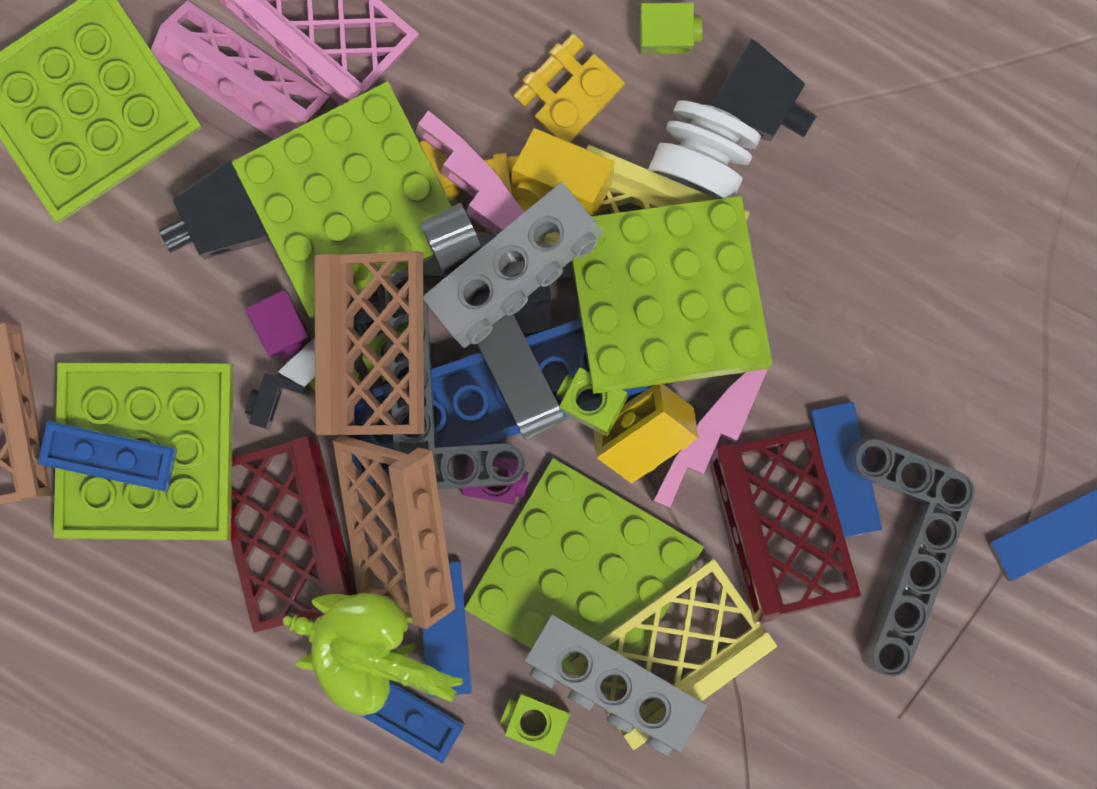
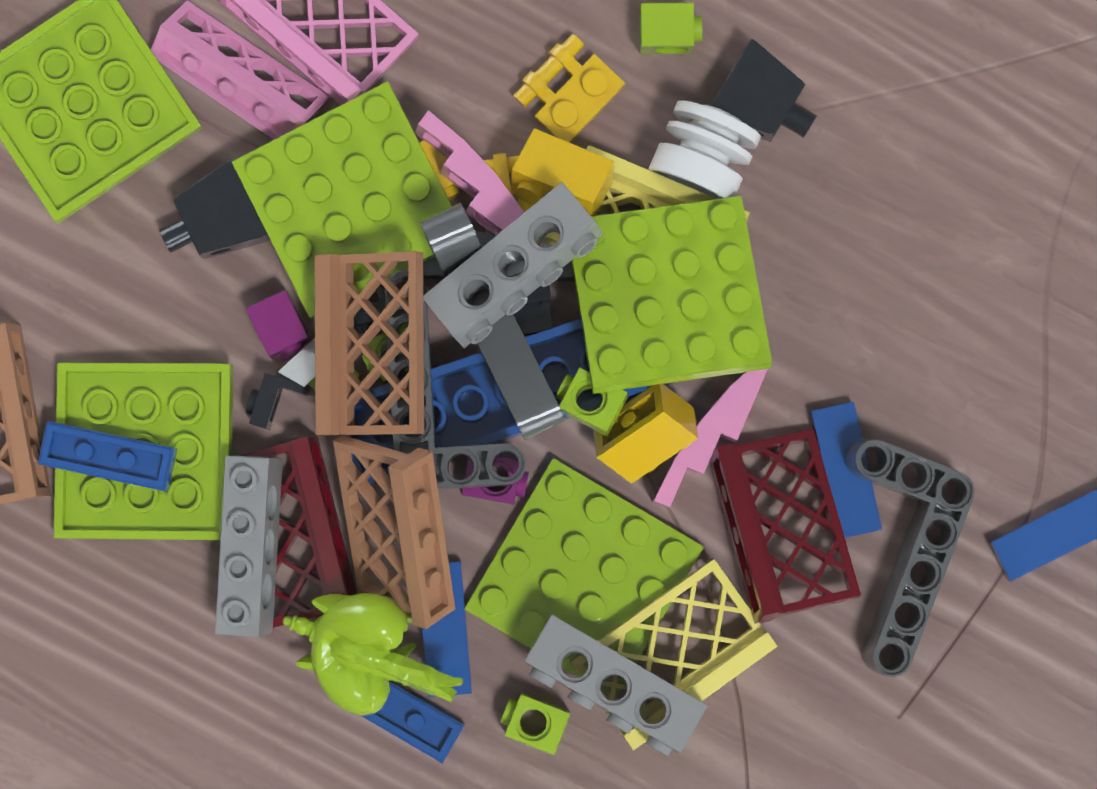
none -> light grey brick [215,456,283,637]

